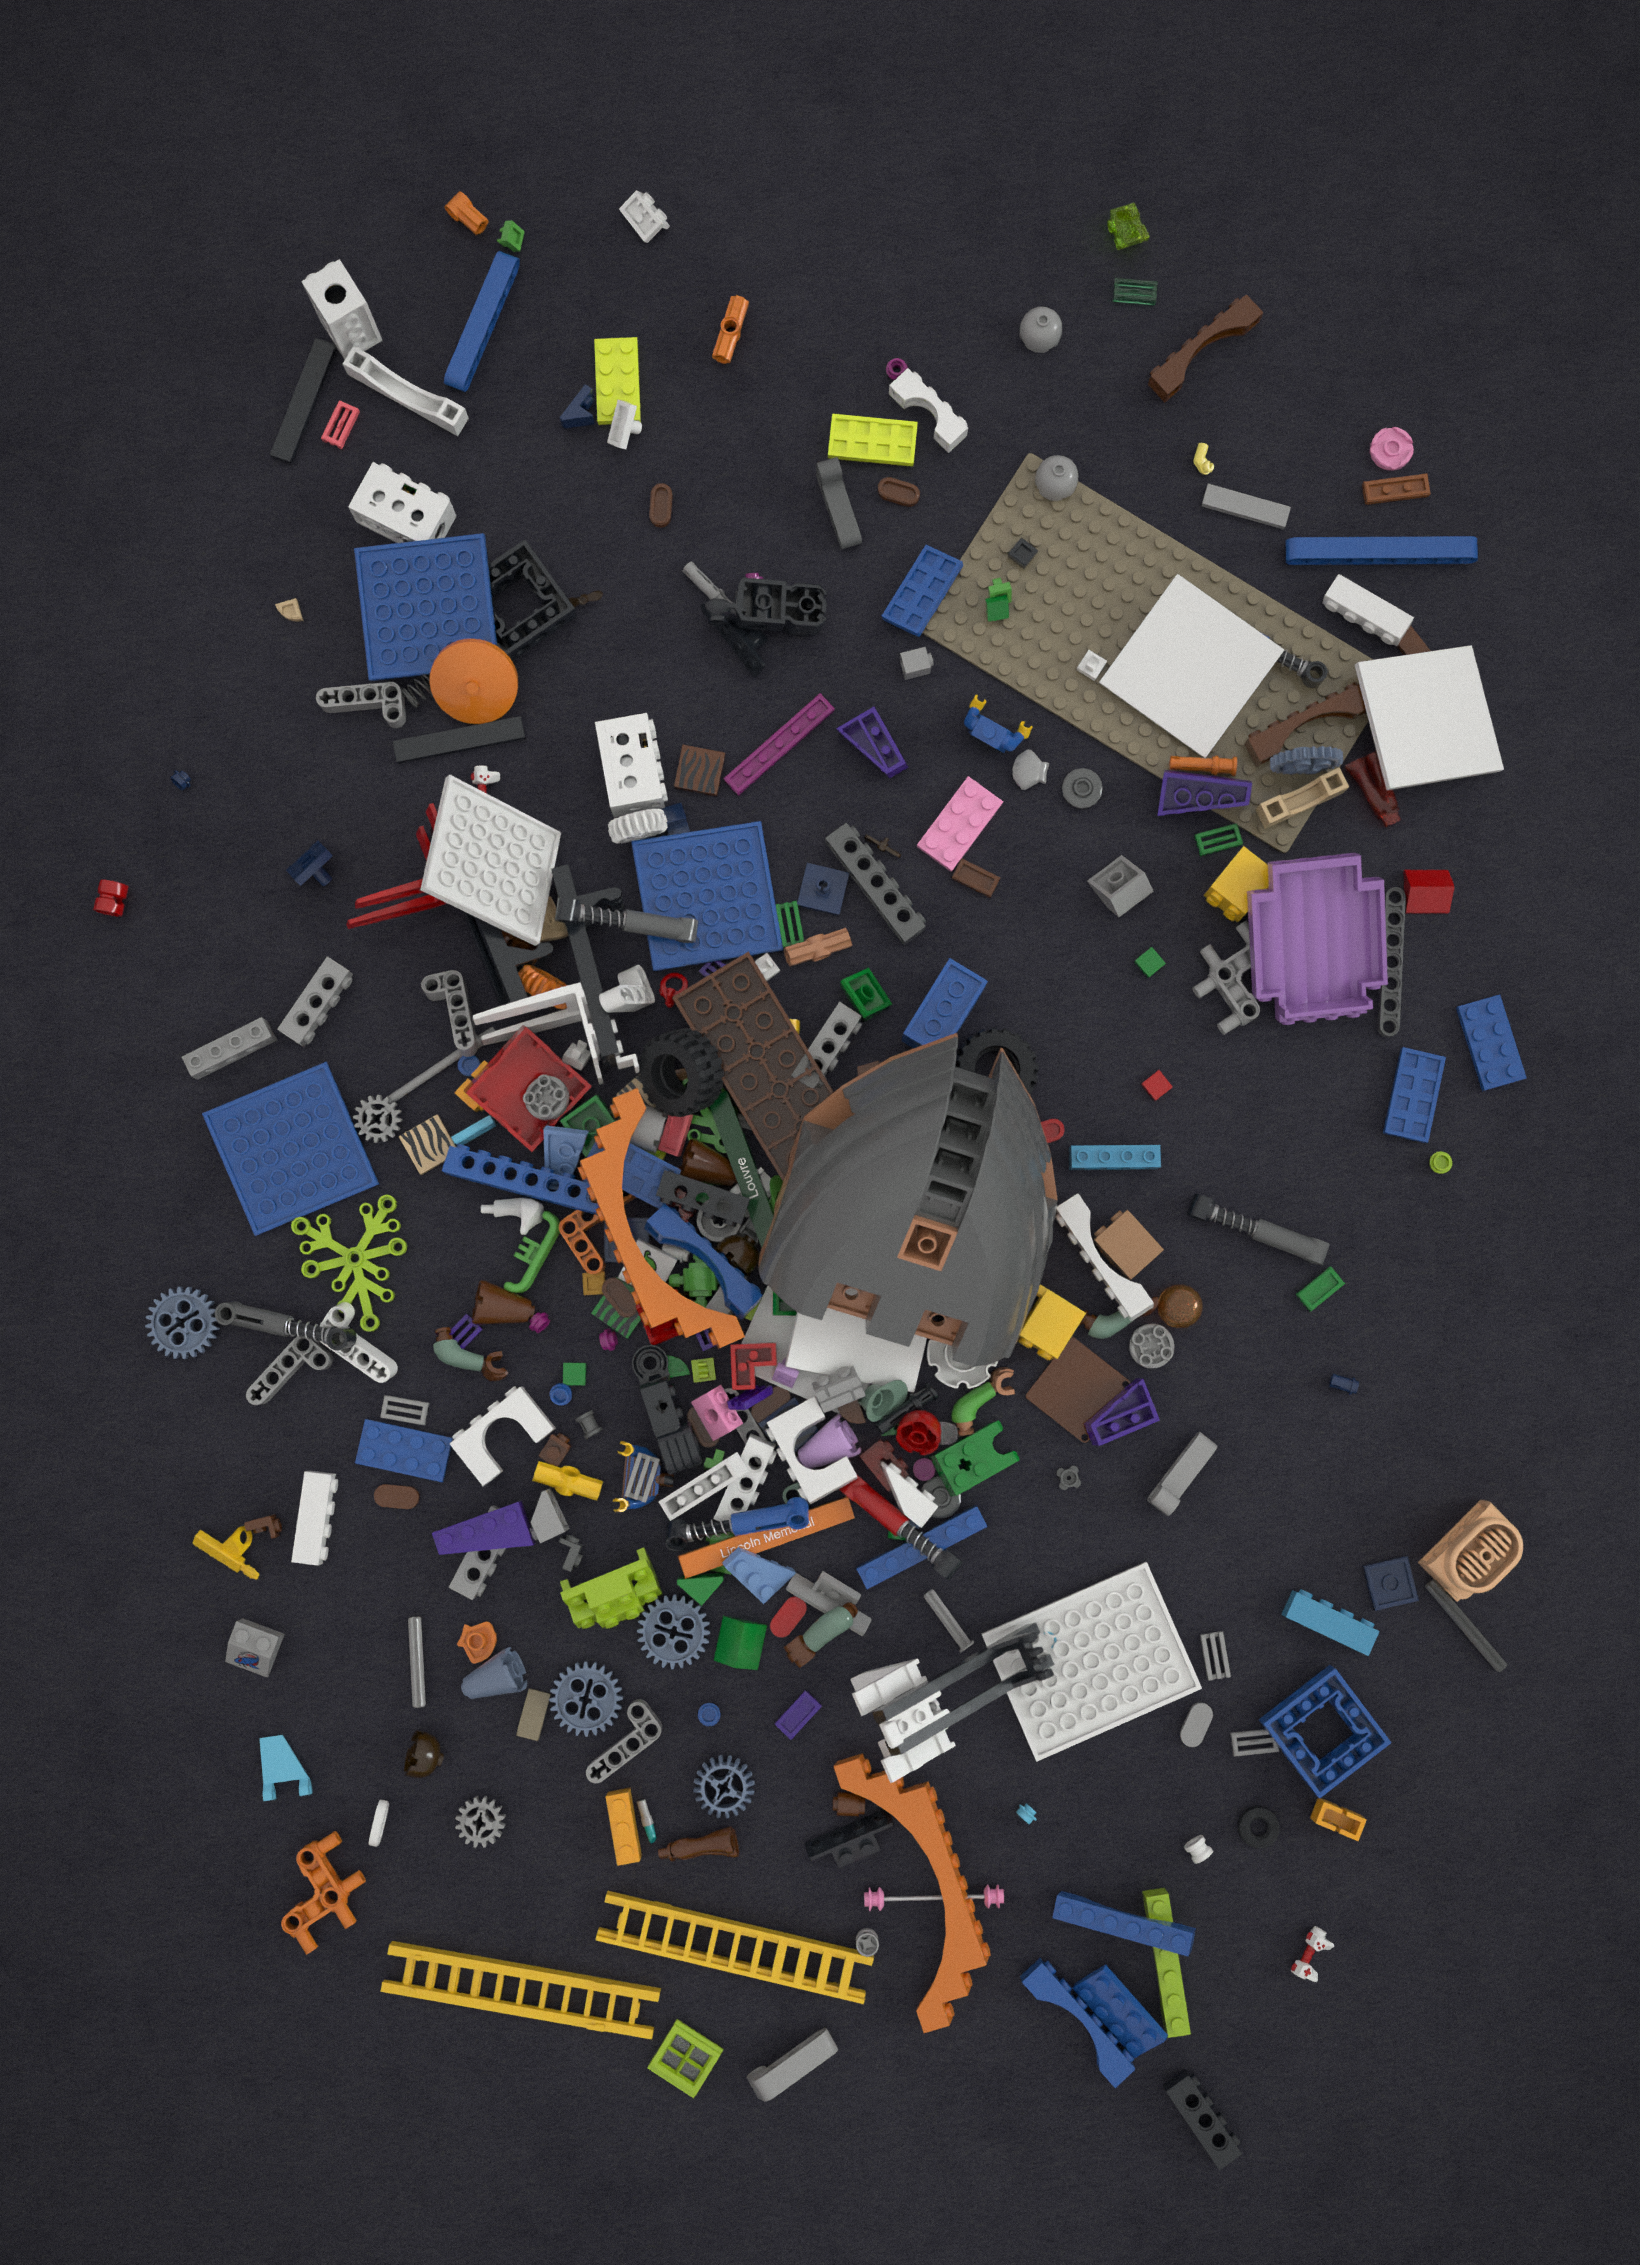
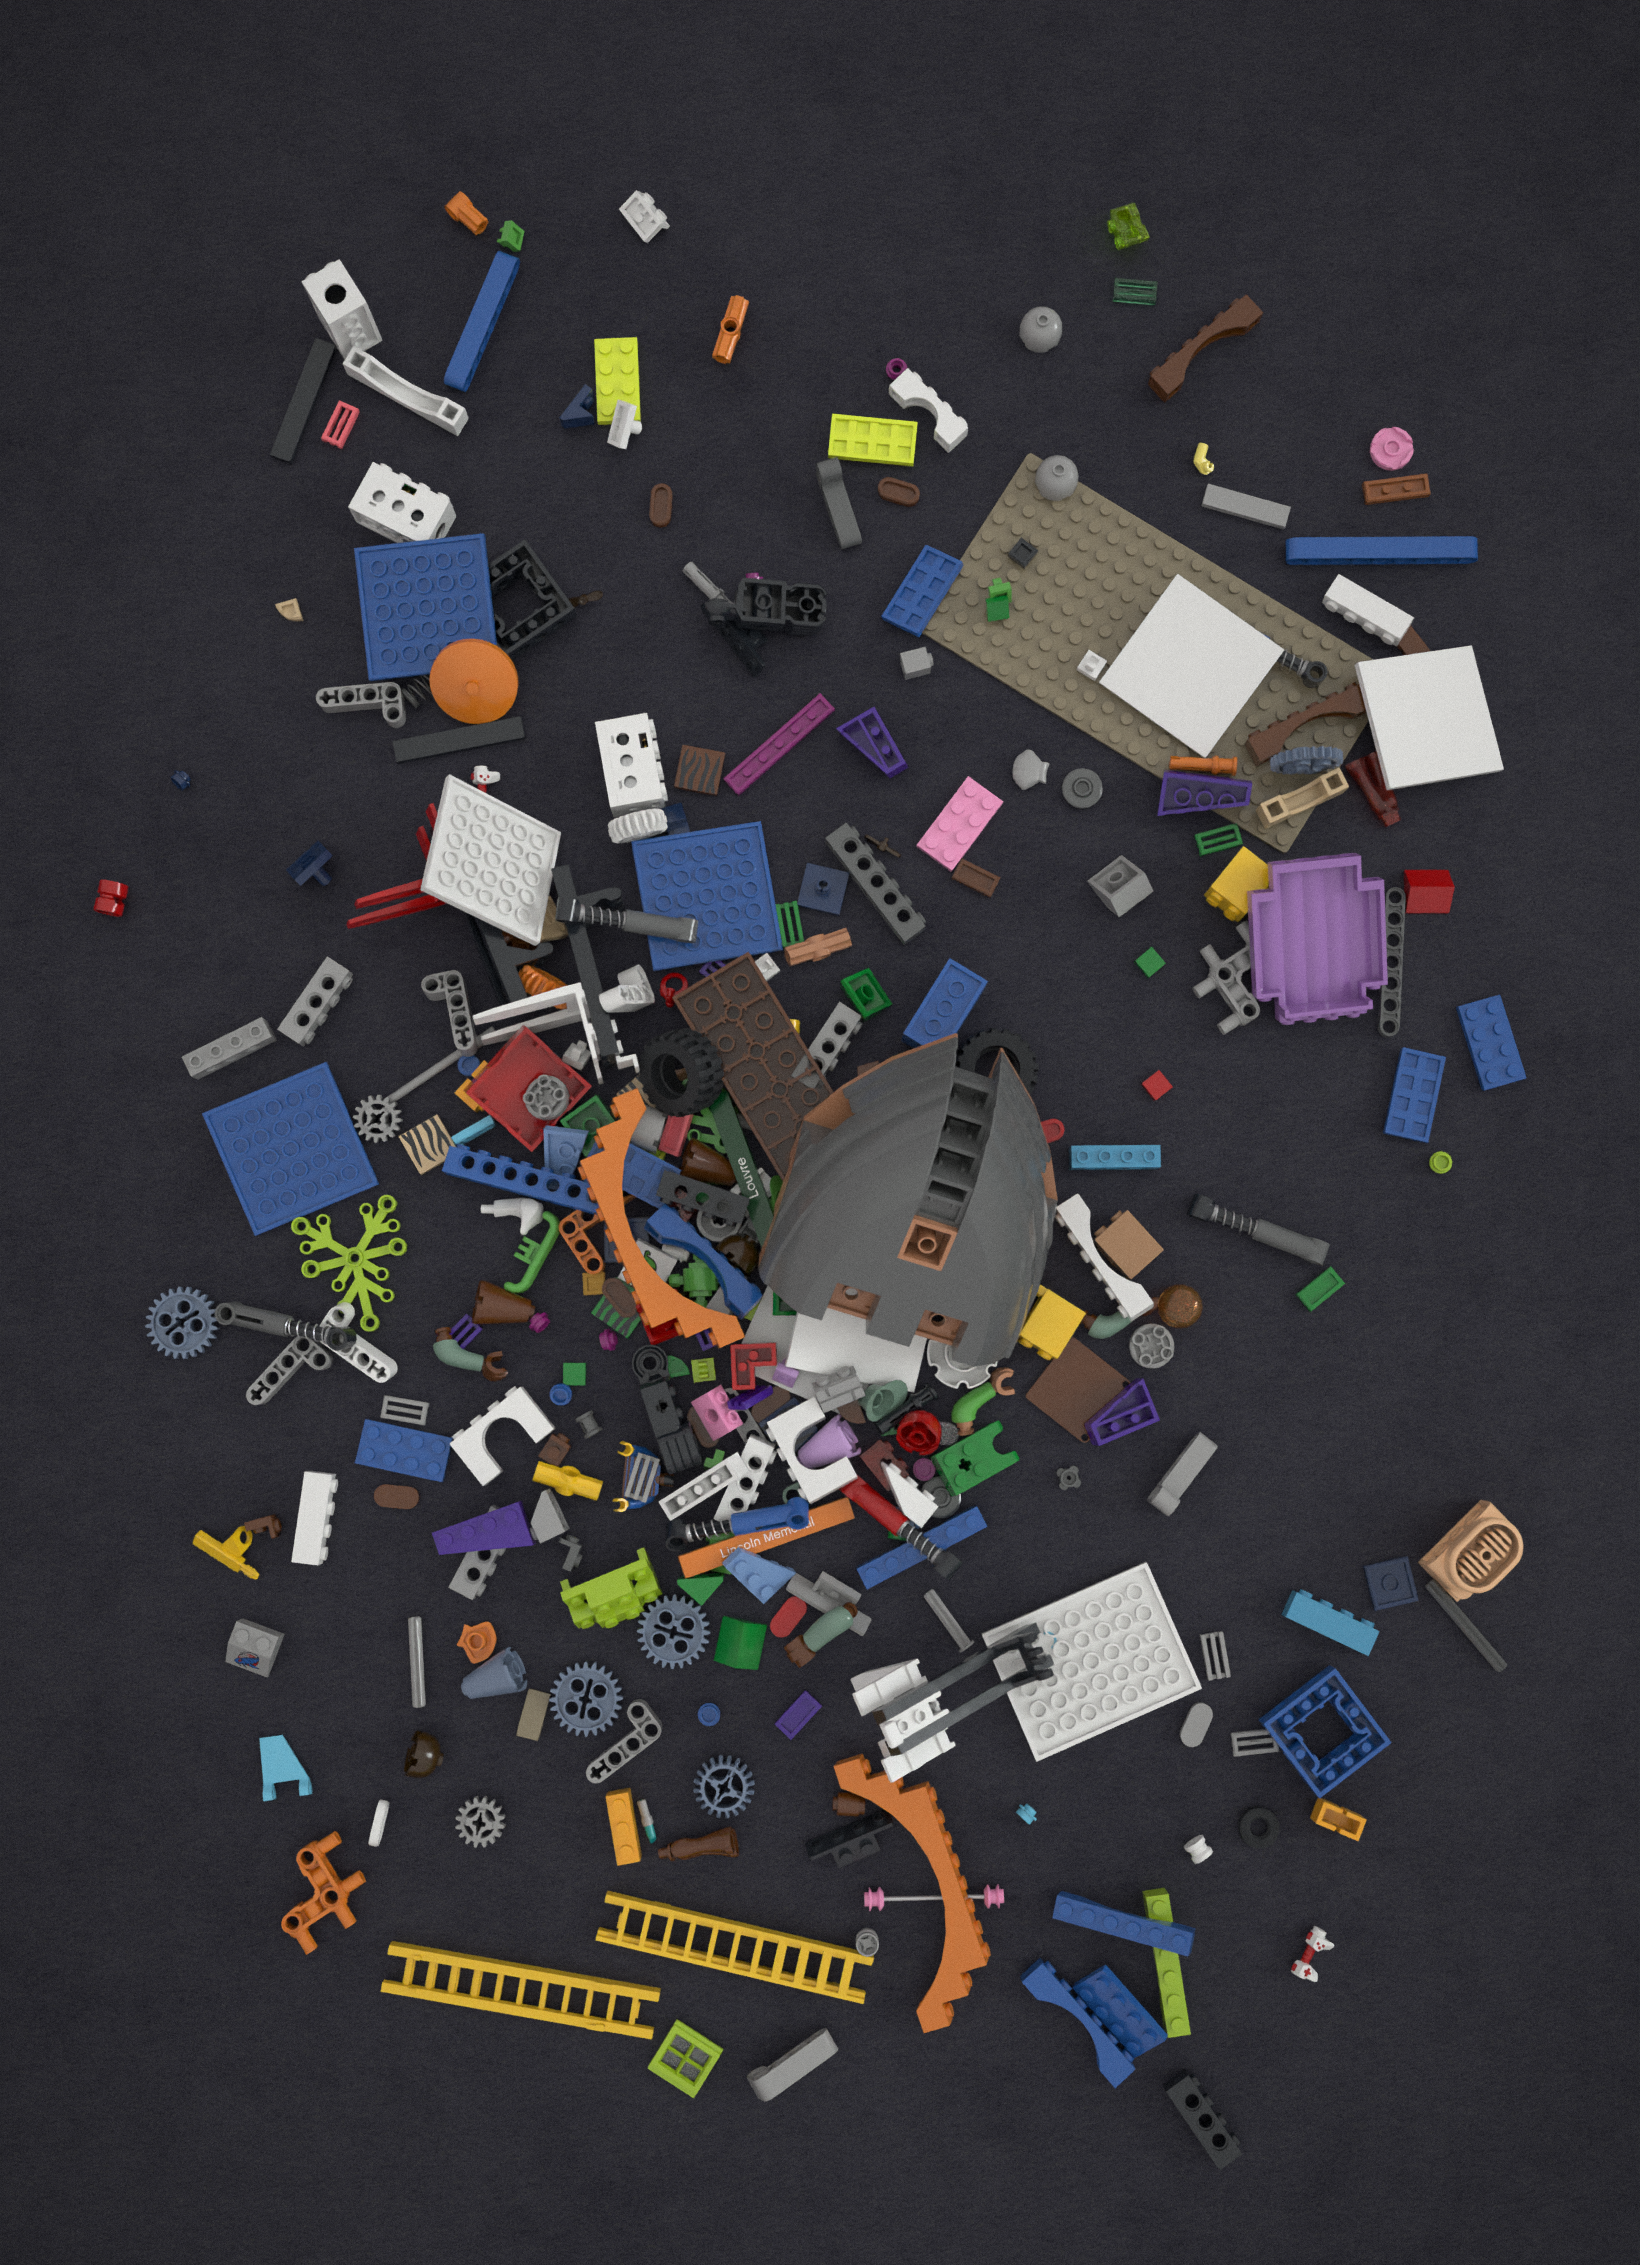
blue torso [964,695,1032,753] -> none
dark blue pin [1329,1373,1359,1395] -> none

